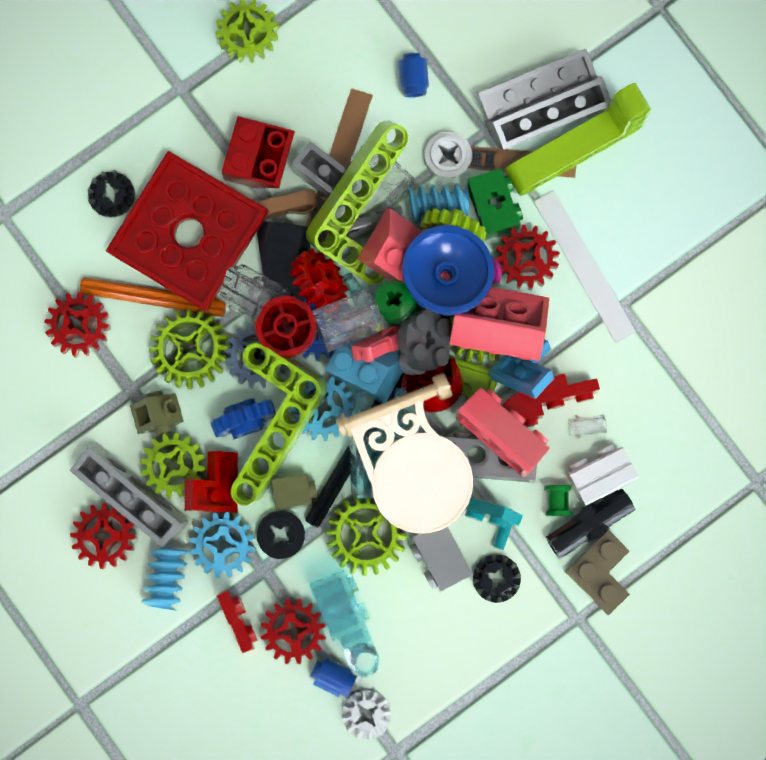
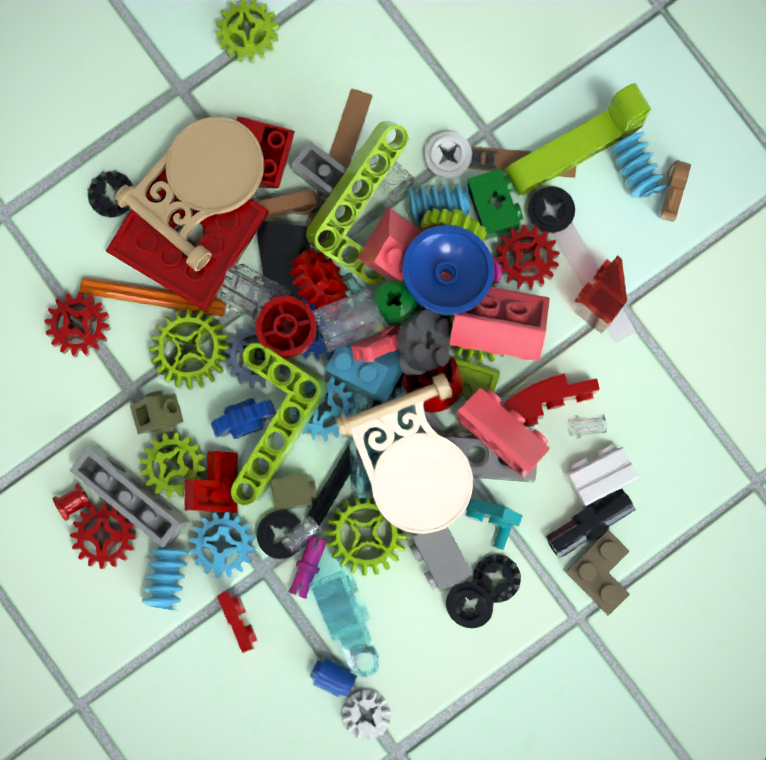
red gear [260,598,326,664] -> none
light grey pin [347,205,405,239] -> none
blue brick [398,53,429,98] -> none
light grey brick [476,49,611,150] -> none
dark azure plate [488,339,554,399] -> none
green bush [544,485,572,516] -> none
none -> red bush [52,483,92,521]
none -> tan piece [115,117,264,271]
none -> clear pin [280,515,320,553]
none -> dark pink pin [288,535,327,599]
none -> black gear [446,580,495,629]
none -> black gear [528,186,575,234]
none -> clear red slope [574,255,627,334]
none -> medium azure piece [611,132,667,198]
none -> medium nougat piece [659,160,691,223]

